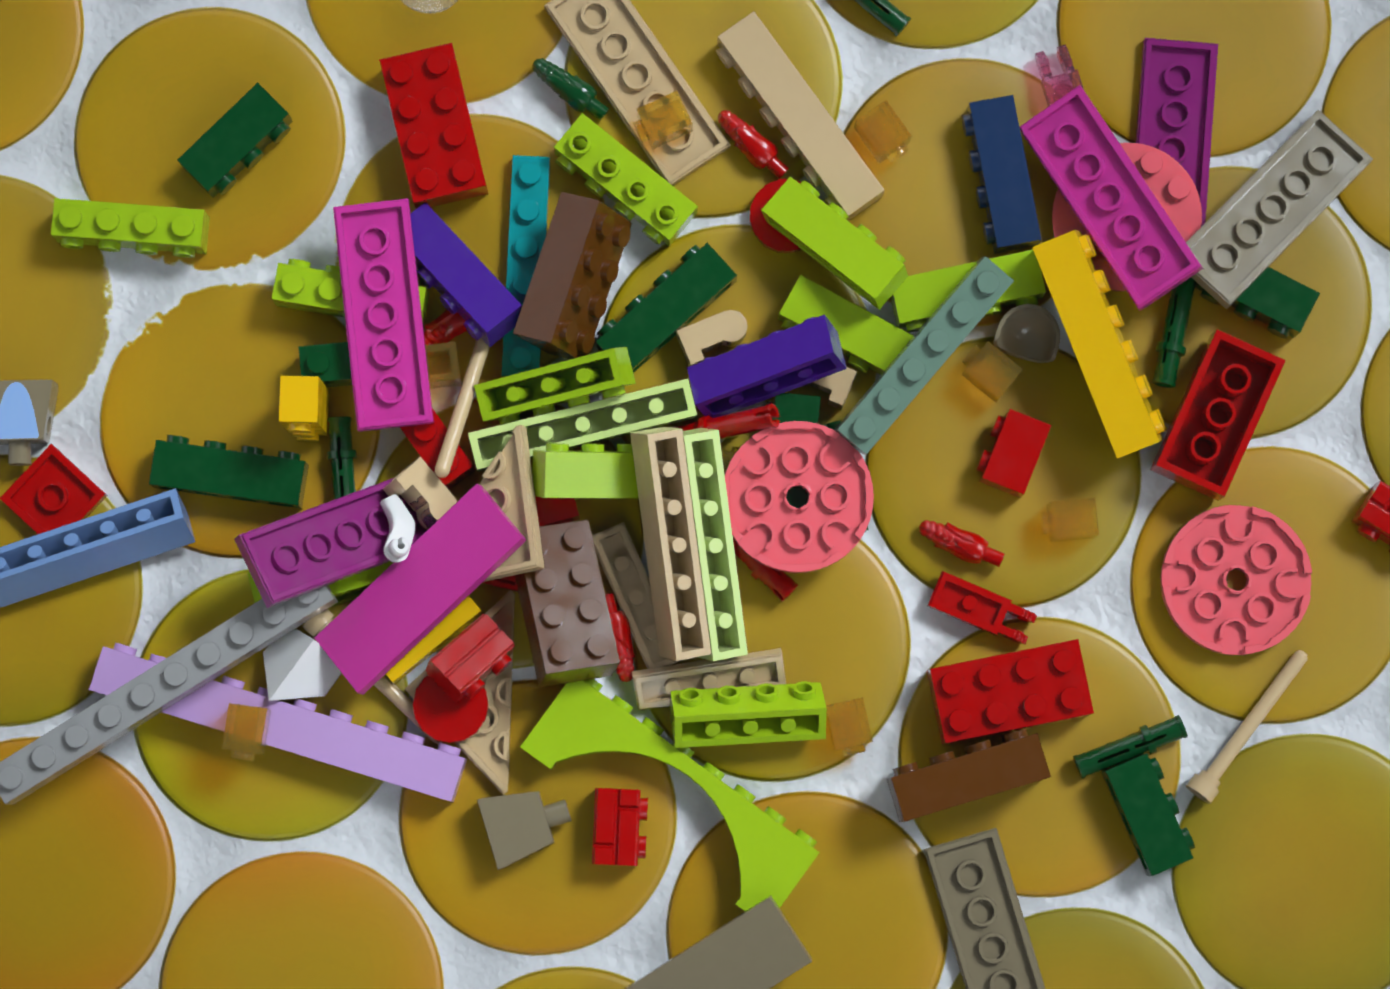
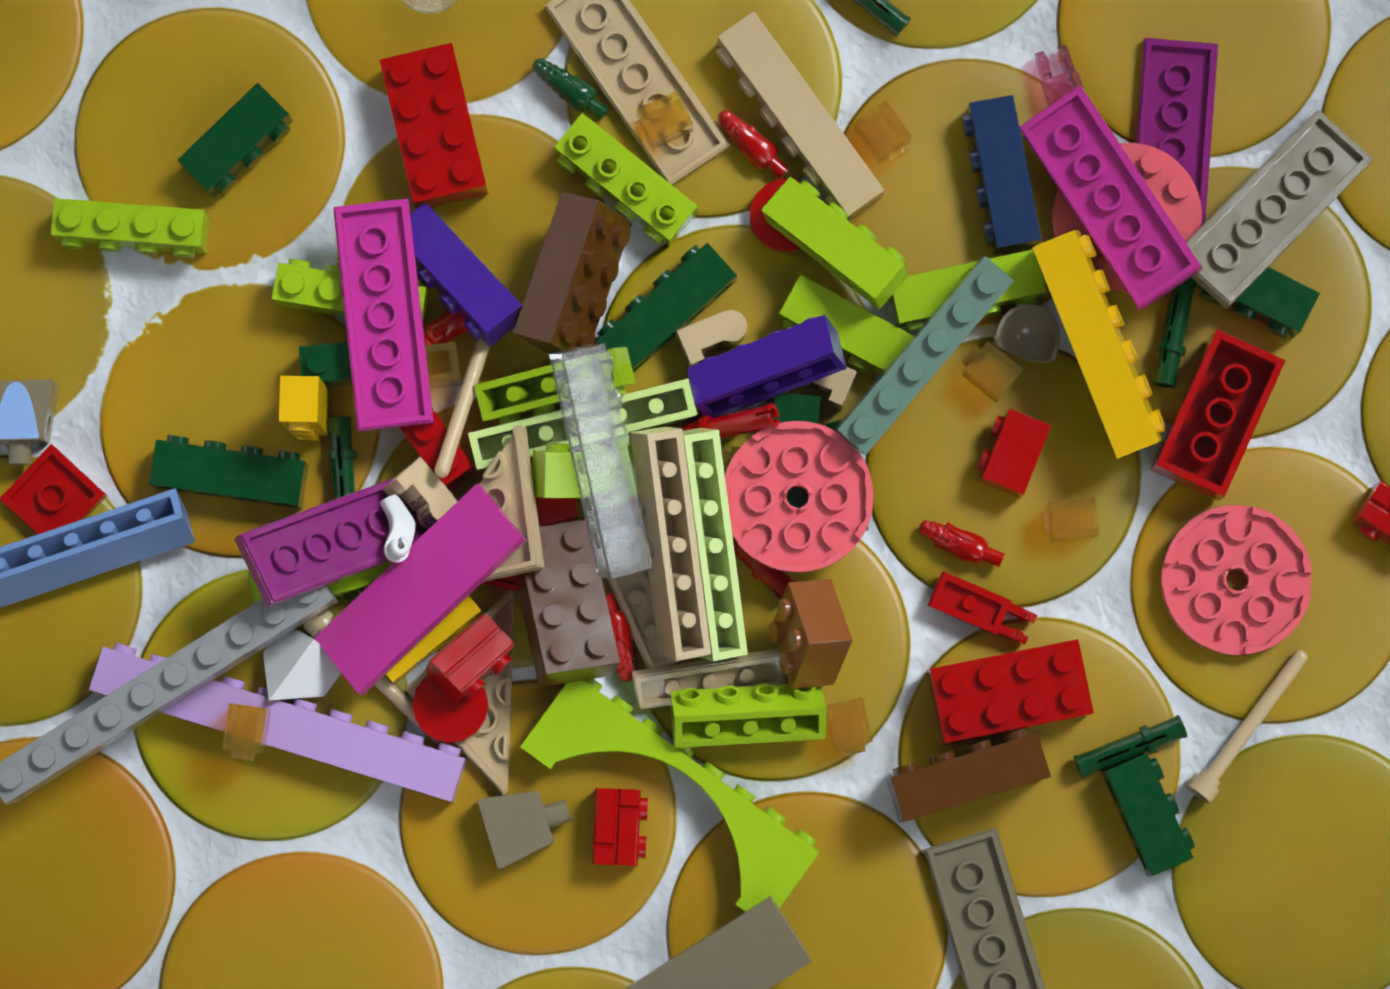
teal plate [501,155,550,377] -> none
none -> clear brick [549,344,654,579]
none -> dark orange brick [769,579,853,689]

